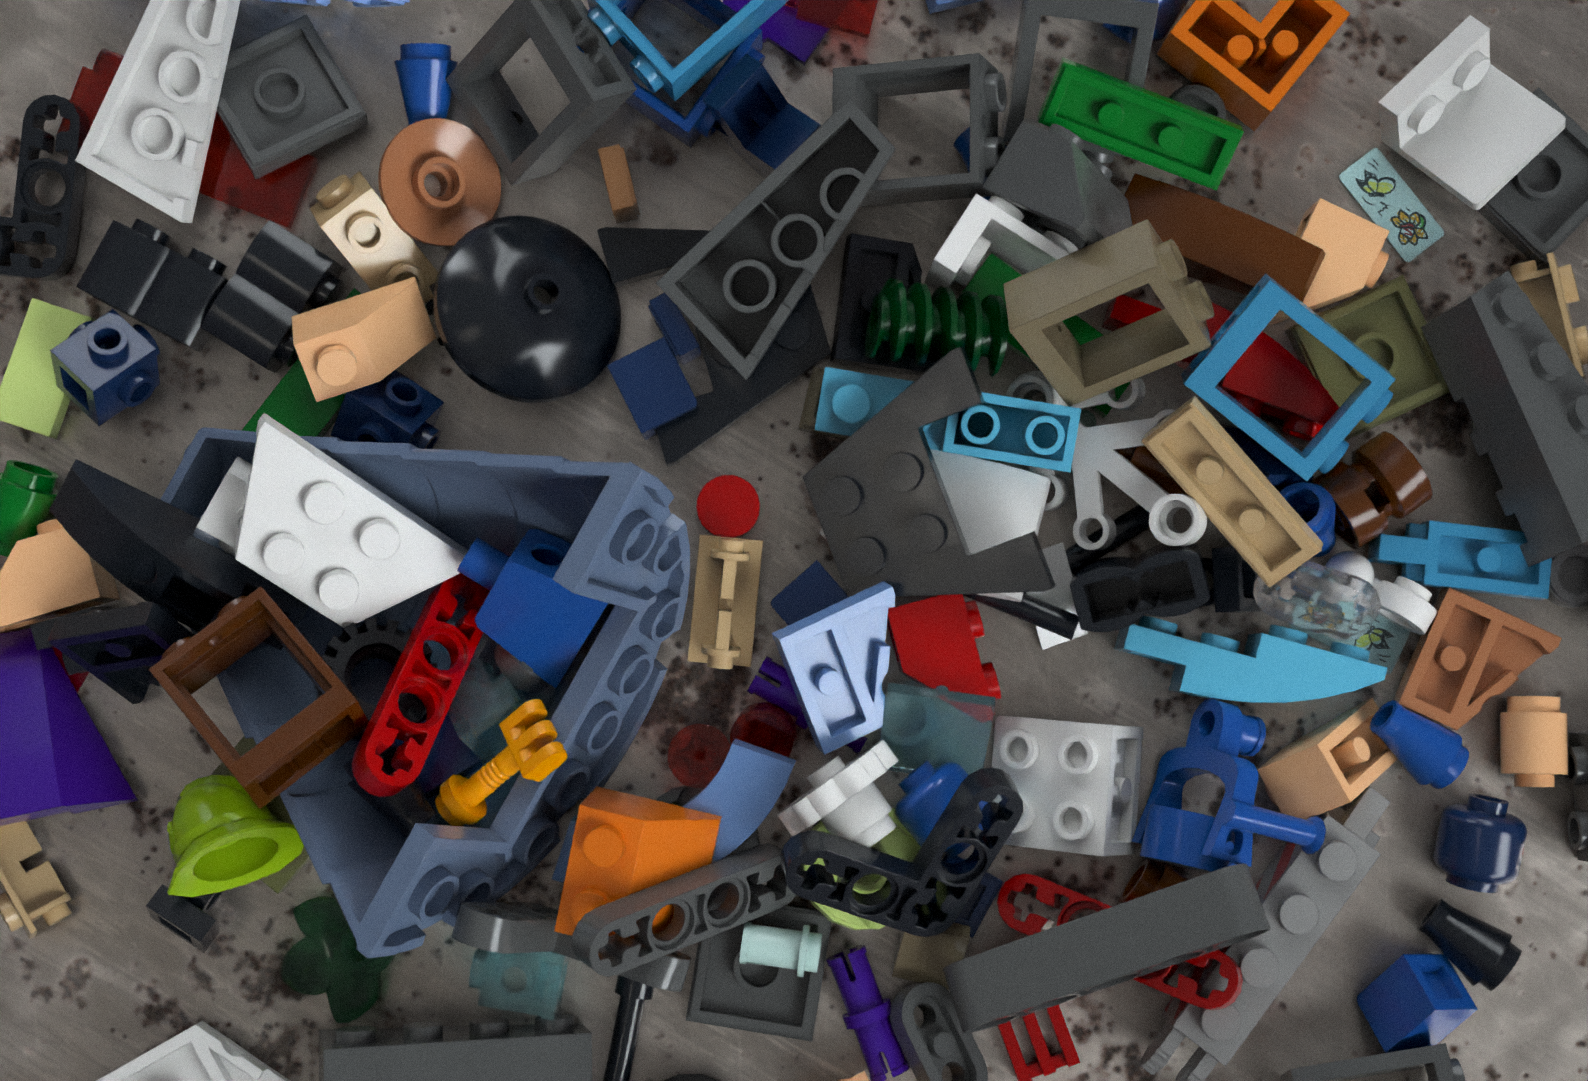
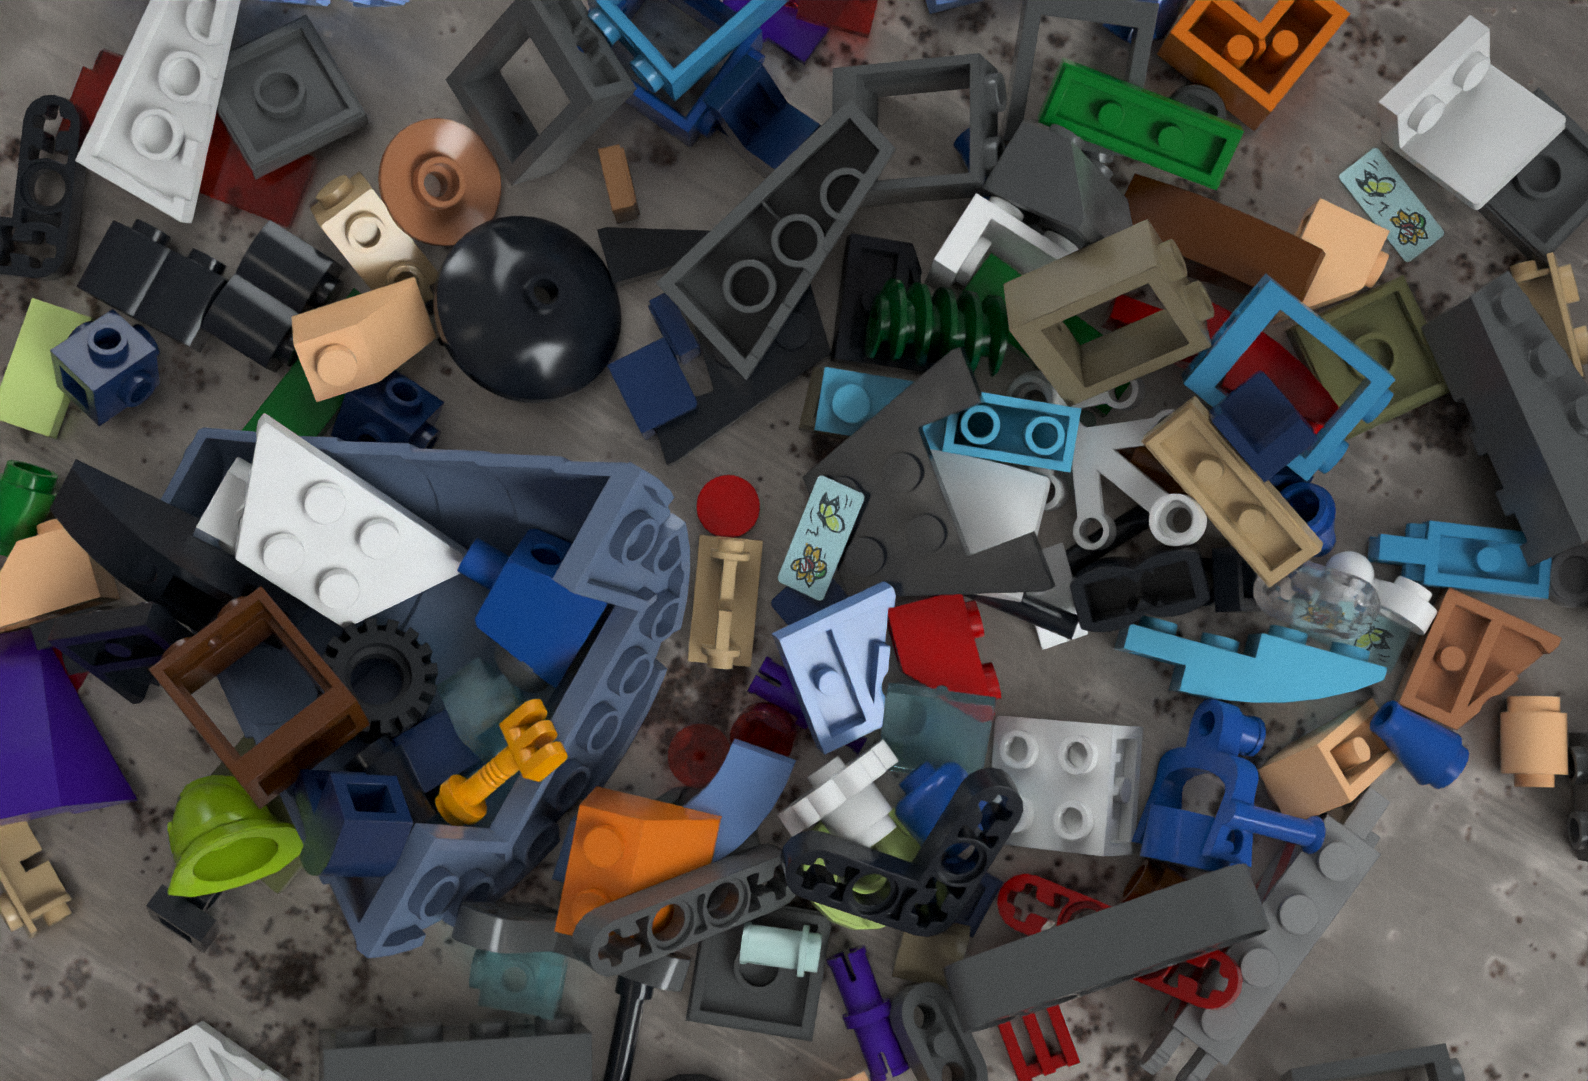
clear green plate [281,896,396,1023] -> none
red beam [352,573,490,797] -> none
blue cone [394,43,458,126] -> none
reddish brown wheel [1311,431,1433,550] -> none
blue panel [1357,954,1478,1053] -> none
black cone [1418,899,1522,991] -> none
dark blue head [1433,793,1527,893] -> none
none -> dark blue brick [293,769,413,877]
none -> clear light blue sticker [778,476,865,601]
none -> dark blue panel [1209,371,1318,483]

